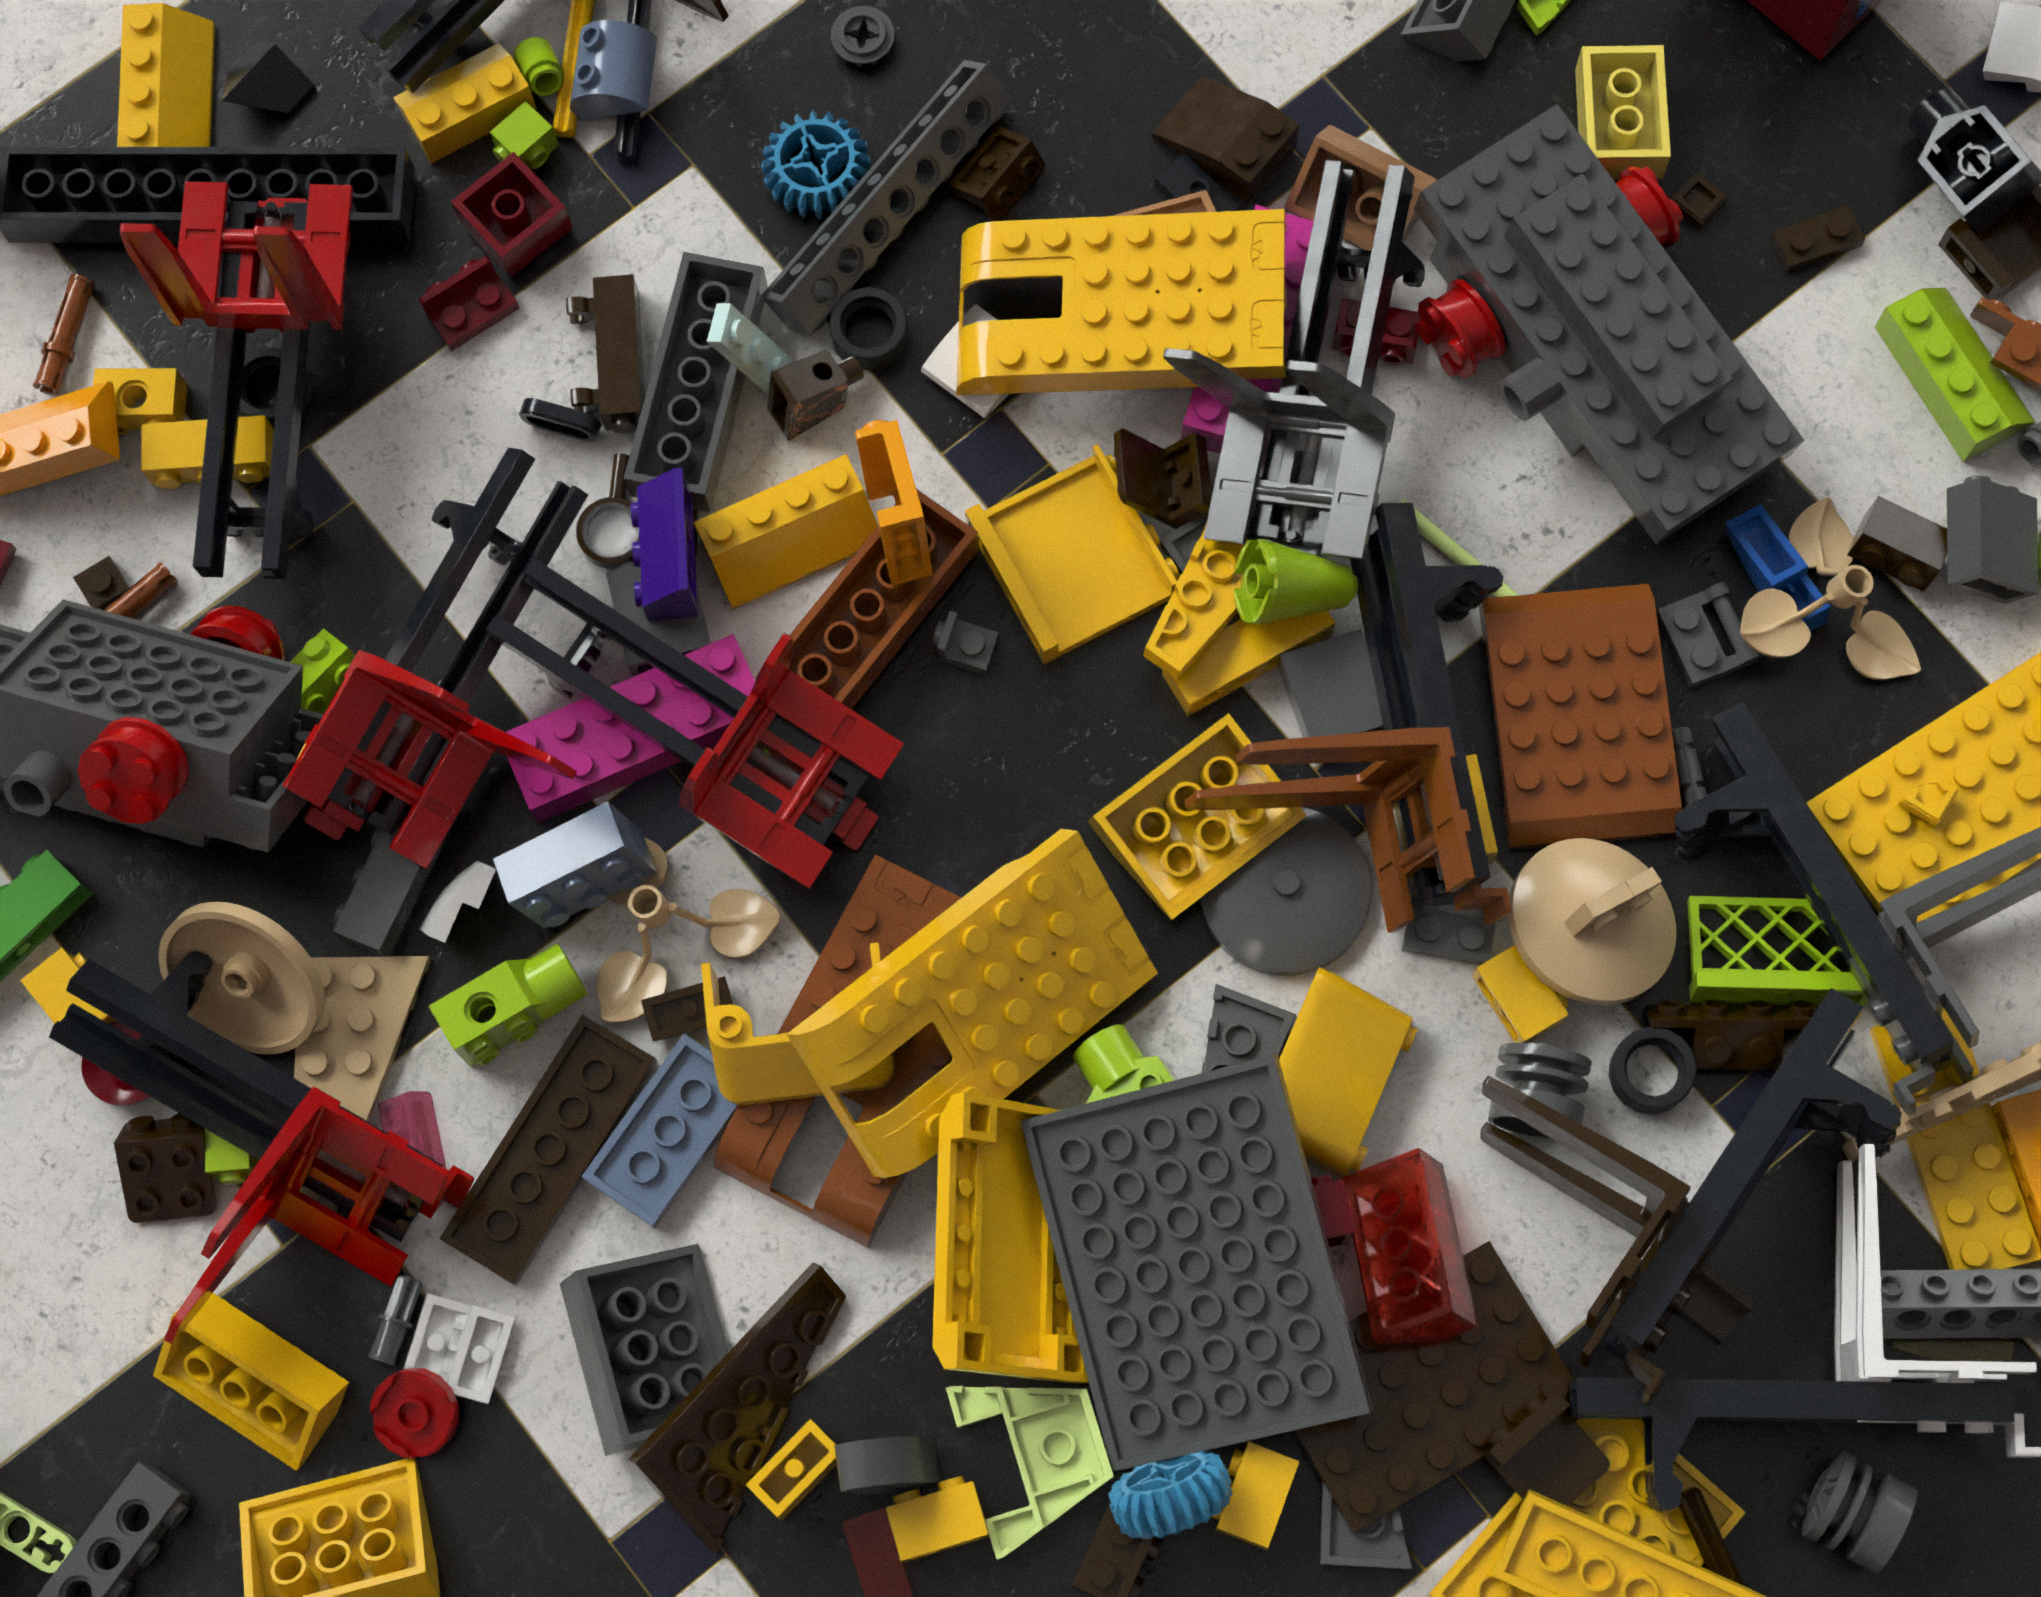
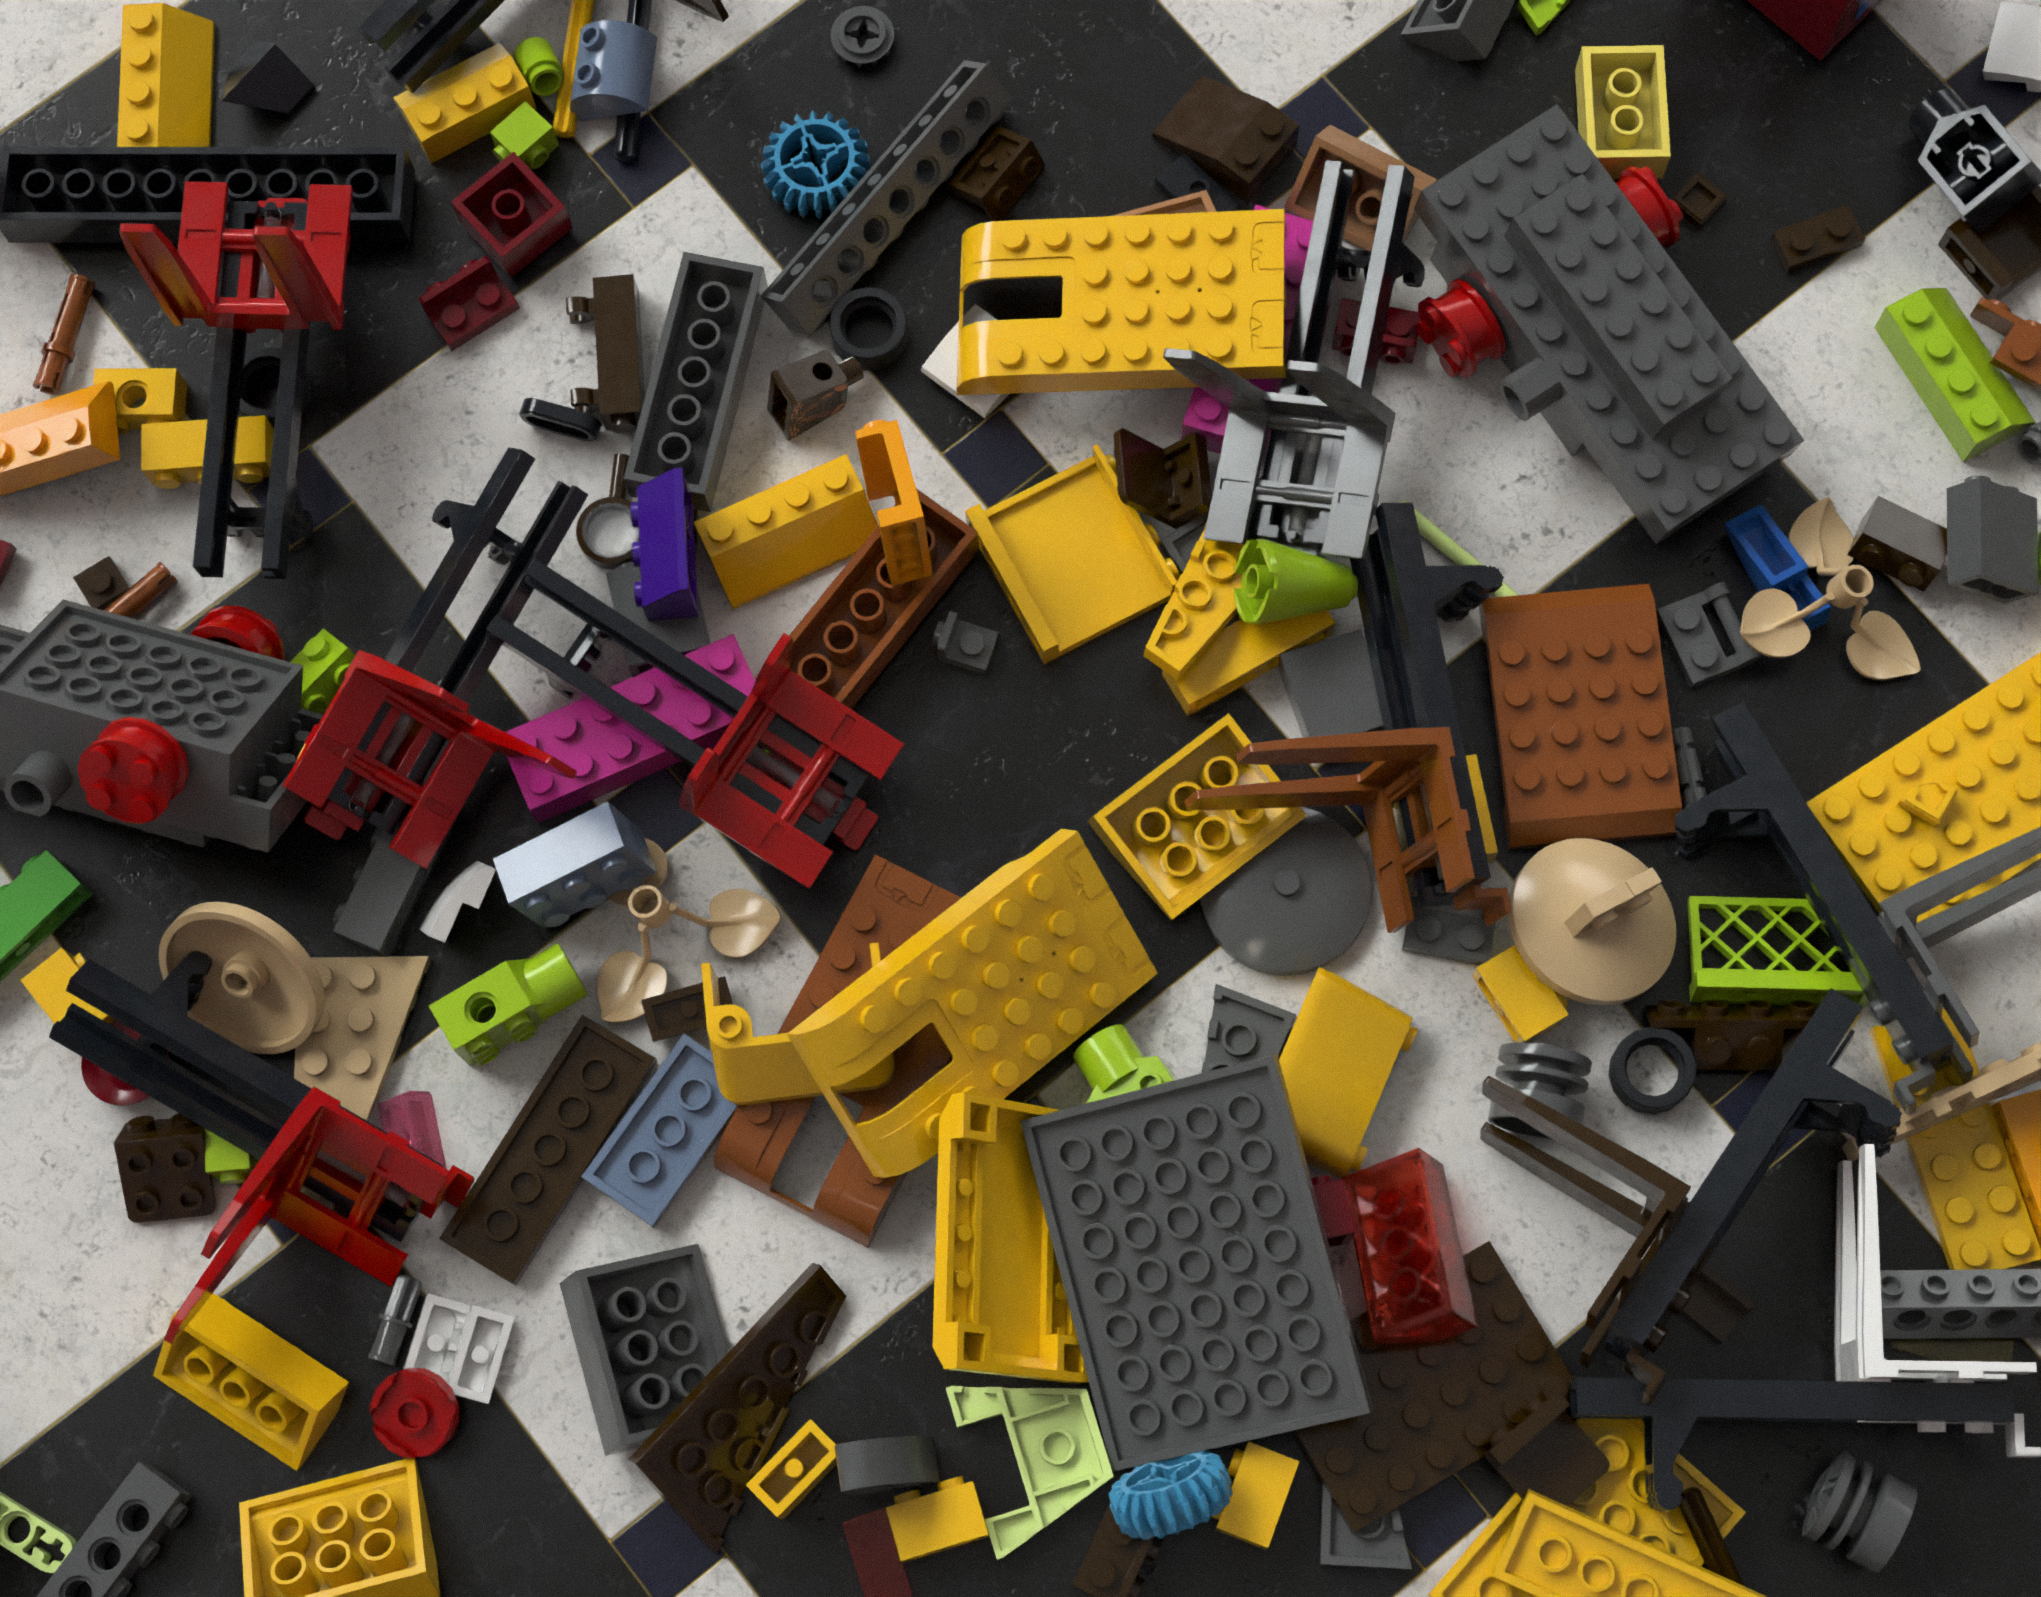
light aqua plate [707,303,793,394] -> none

